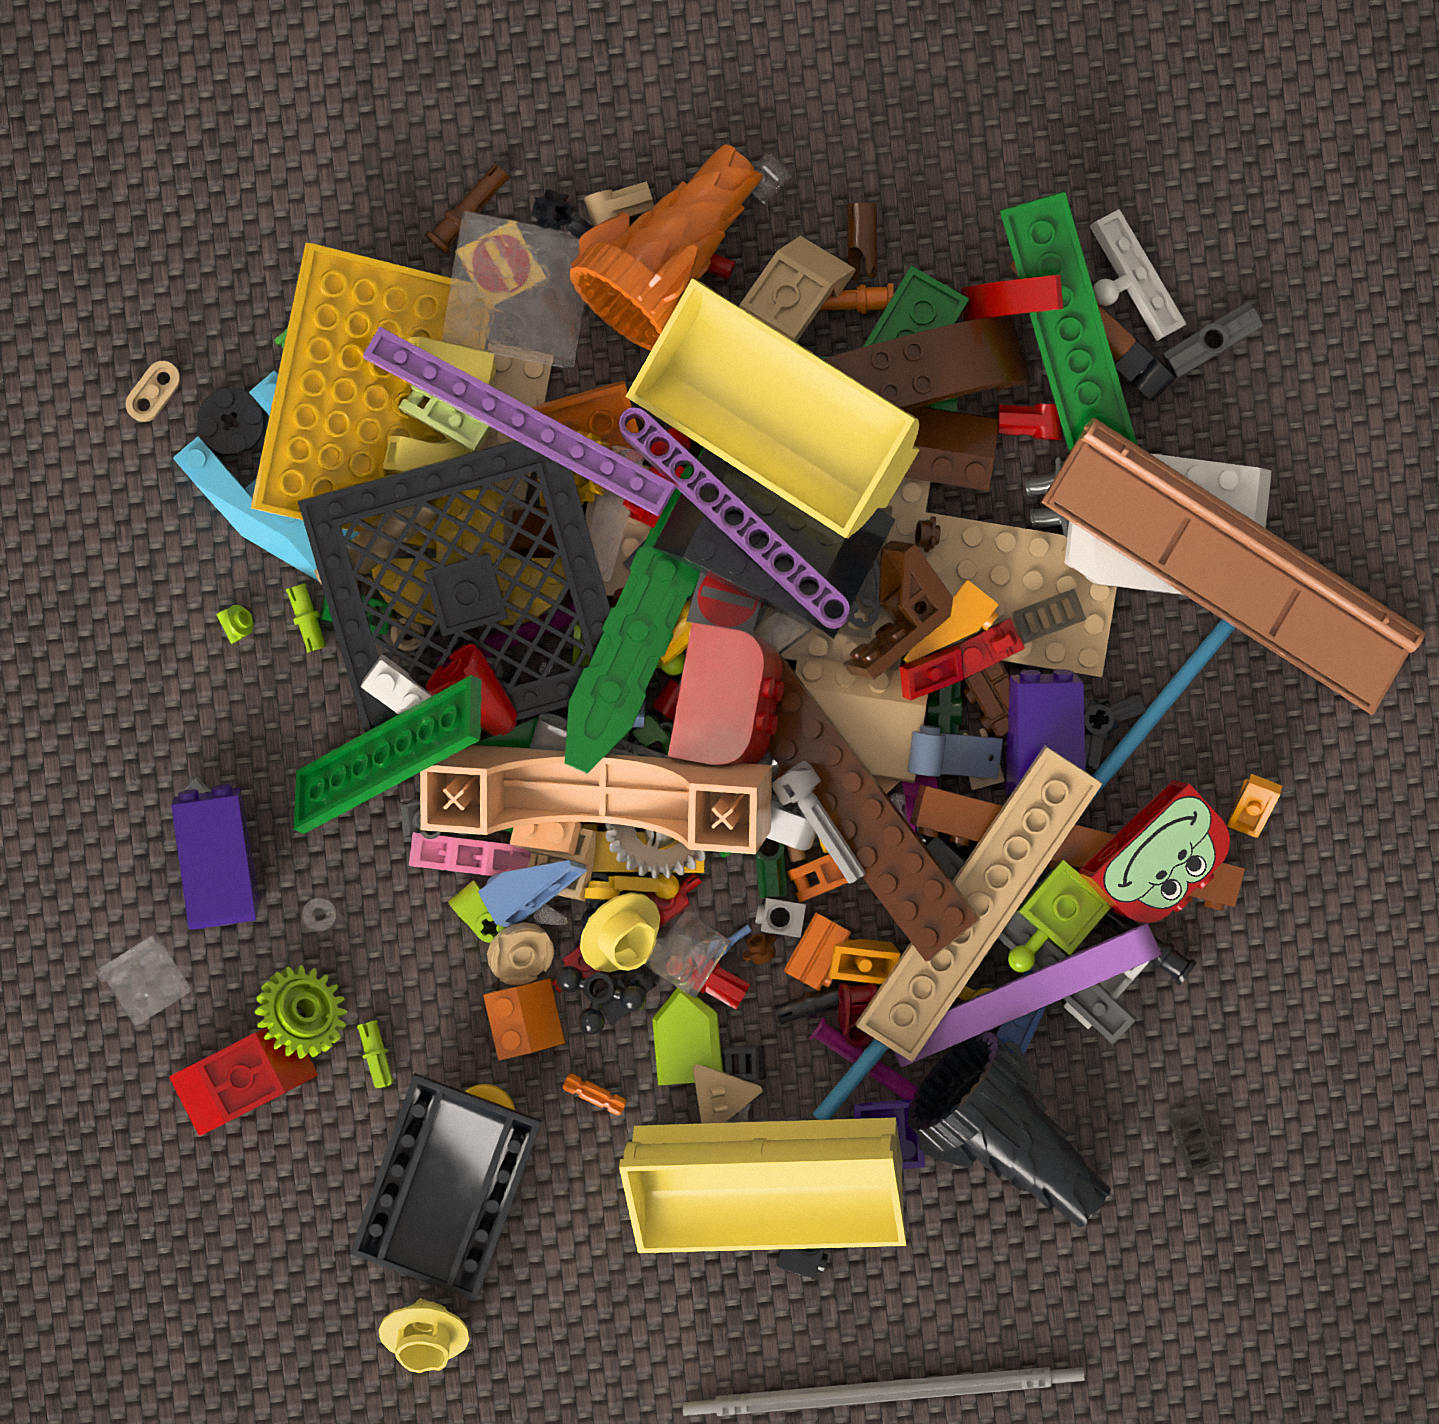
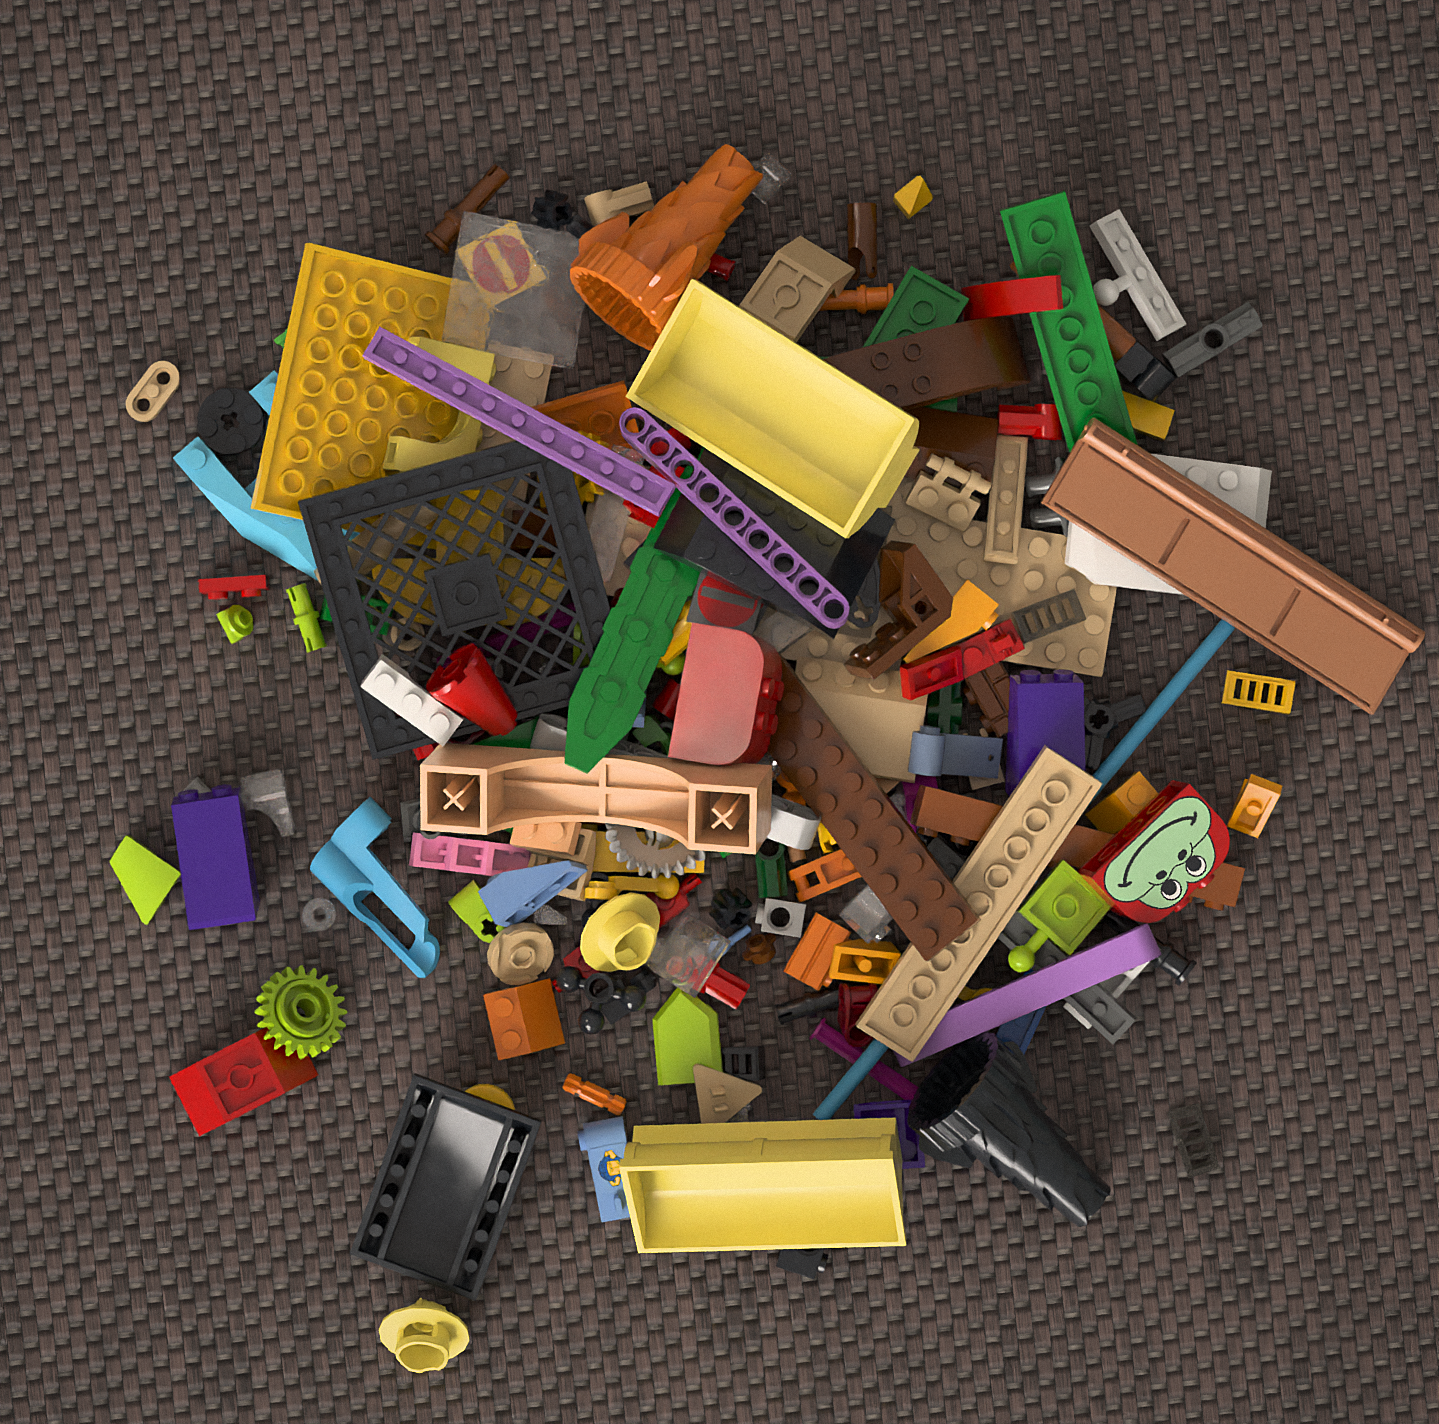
clear bracket [95,934,191,1026] -> none
green plate [293,675,482,834] -> none
lime axle [357,1020,393,1088] -> none
yellowish green plate [398,385,493,452] -> none
light grey axle [682,1367,1084,1416] -> none
light grey piece [772,761,866,884] -> none
reddish brown plate [915,516,941,552] -> none
none -> lime slope [110,835,181,925]
none -> red plate [198,575,269,600]
none -> clear arch [237,769,297,837]
none -> dark azure panel [310,797,440,978]
none -> medium blue door [577,1116,630,1222]
none -> black gear [709,888,753,930]
none -> clear slope [837,884,893,944]
none -> yellow slope [893,176,933,219]
none -> tan plate [905,454,992,532]
none -> tan tile [984,434,1028,565]
none -> light orange slope [1085,771,1158,834]
none -> yellow slope [1122,390,1175,442]
none -> yellow slope [1221,670,1295,714]

